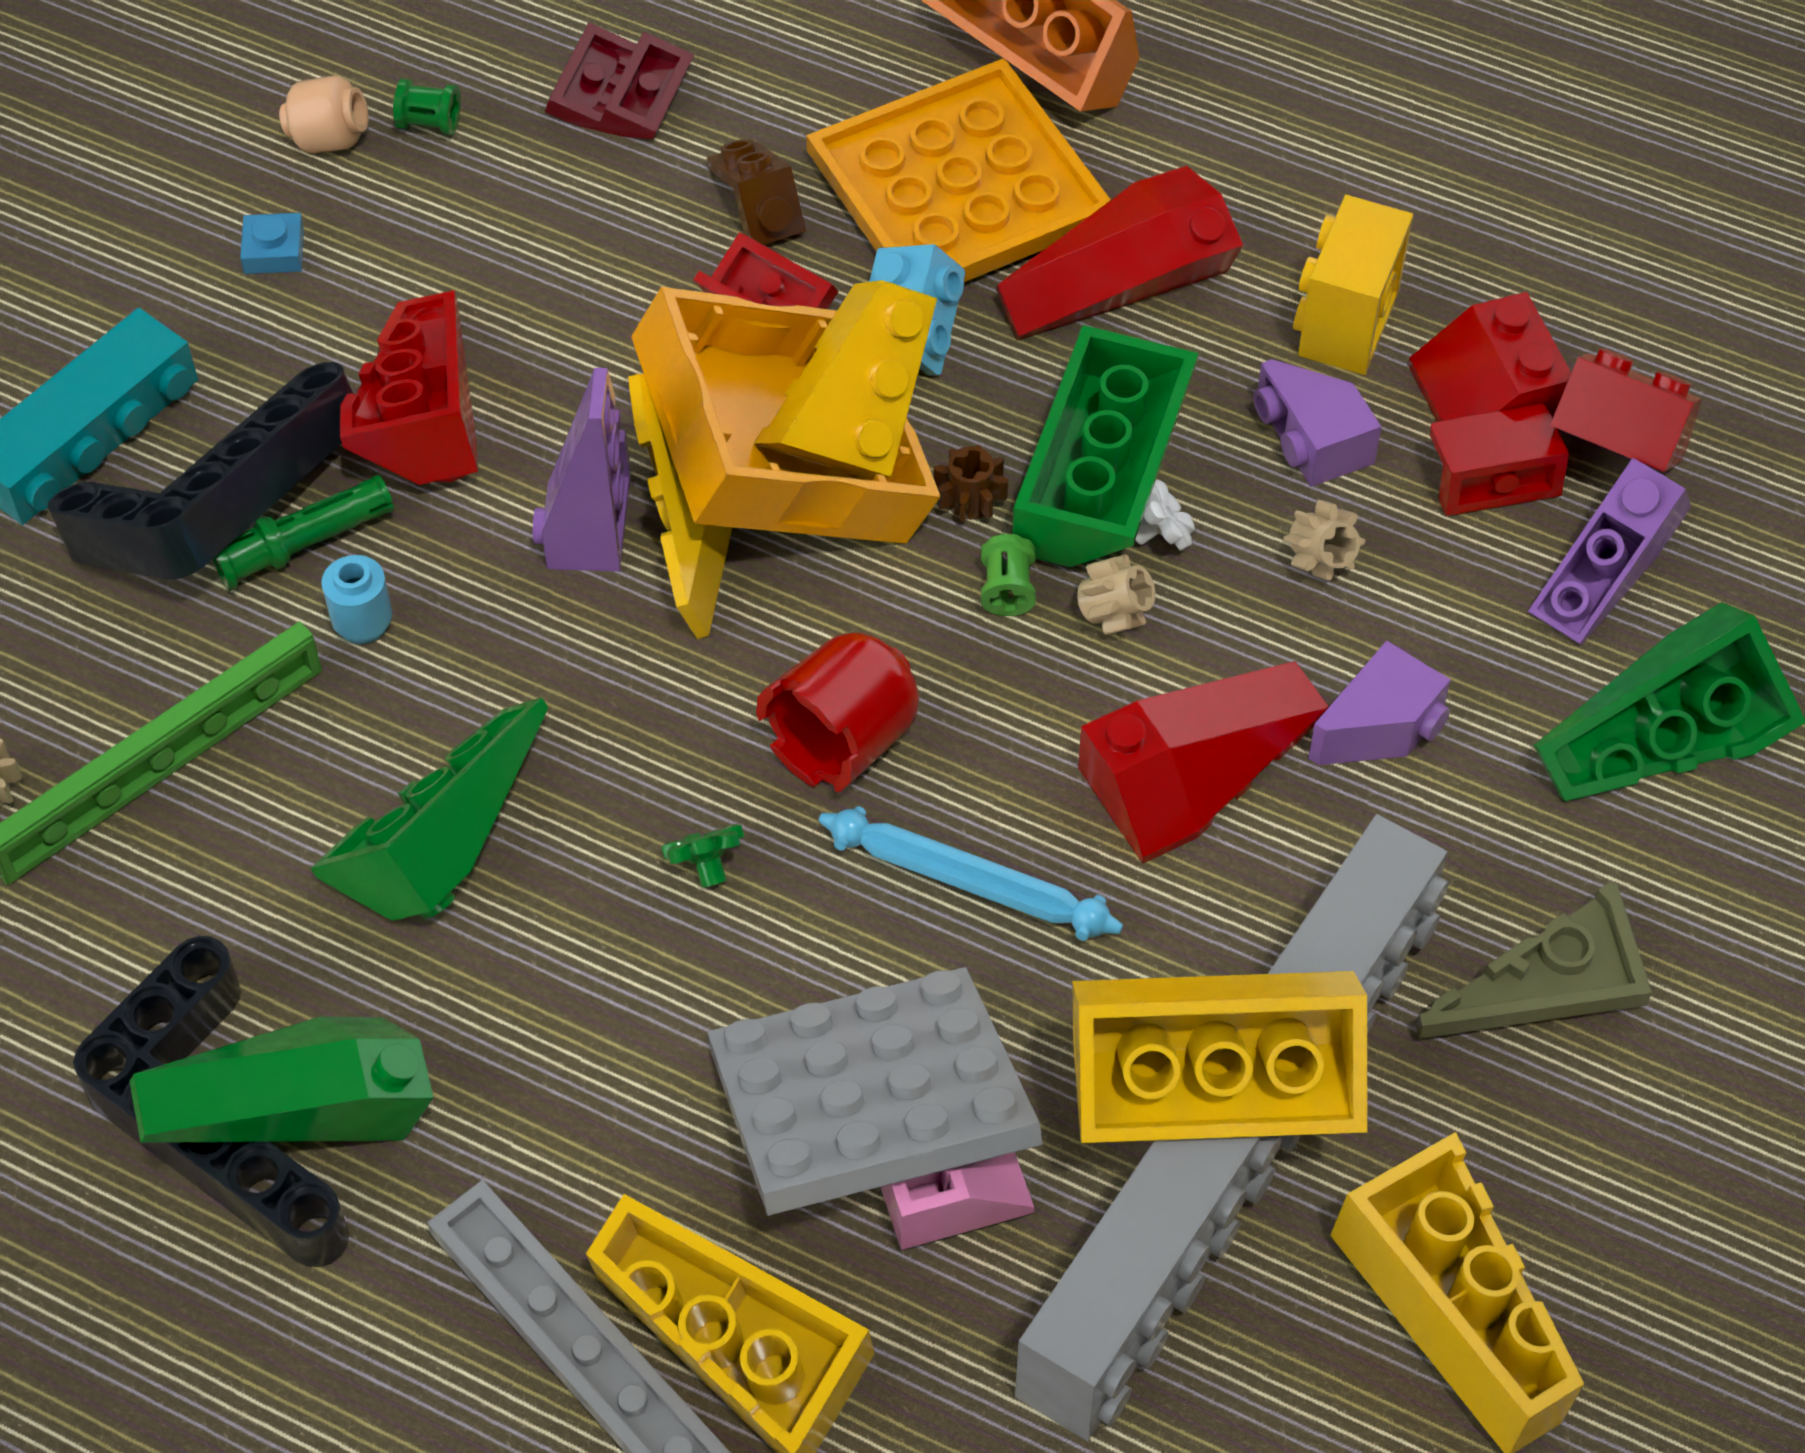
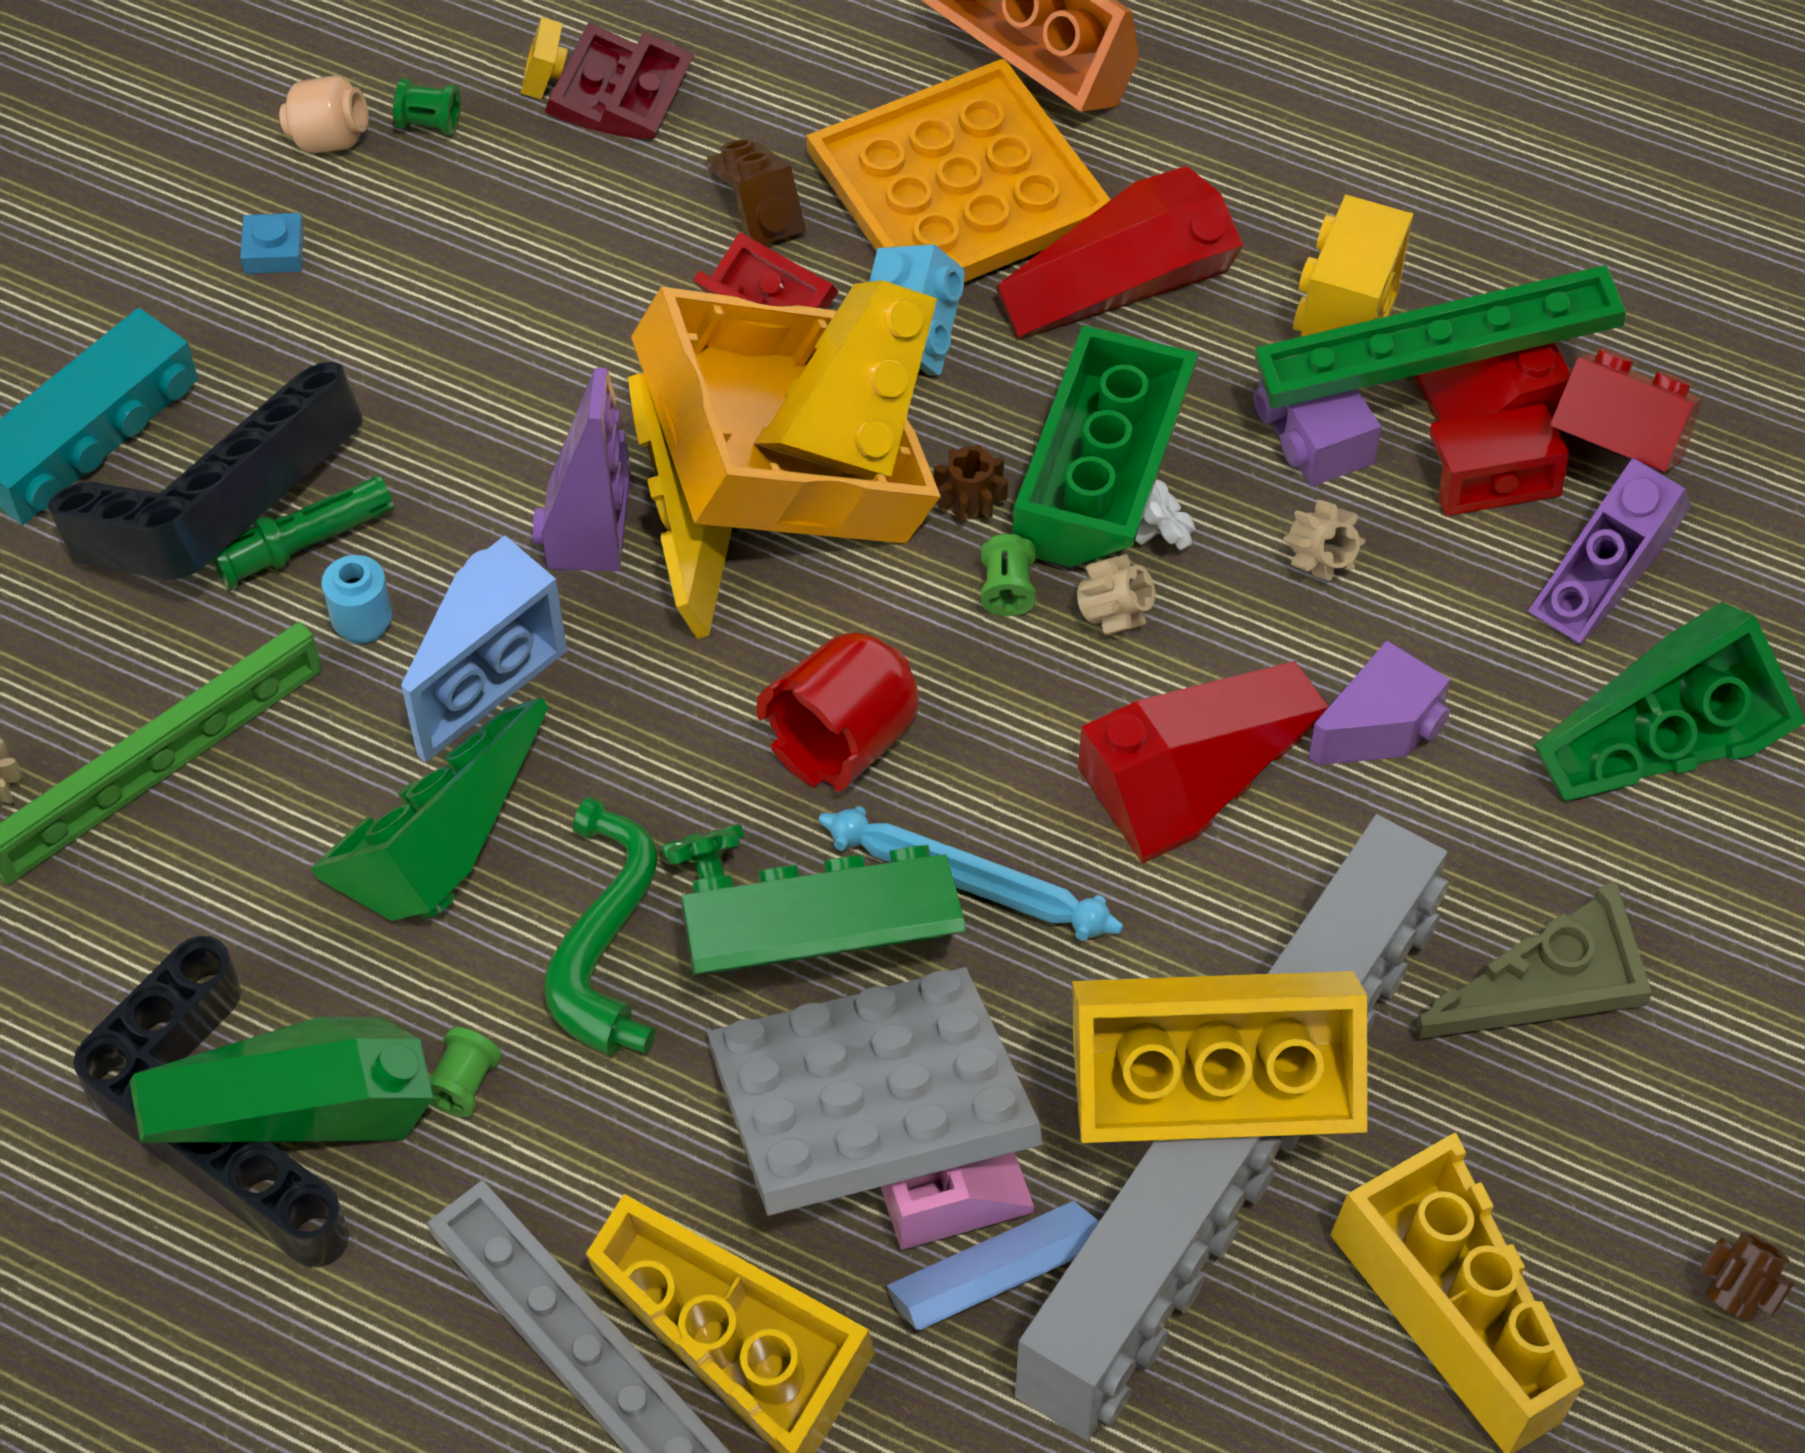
red wedge [340,290,478,485] -> none
none -> light blue slope [401,536,567,763]
none -> bright green bush [428,1027,502,1117]
none -> yellow plate [520,17,568,100]
none -> green animal [544,797,658,1057]
none -> green slope [681,845,966,976]
none -> light blue tile [887,1201,1099,1330]
none -> green plate [1255,265,1626,409]
none -> reddish brown gear [1700,1232,1794,1321]

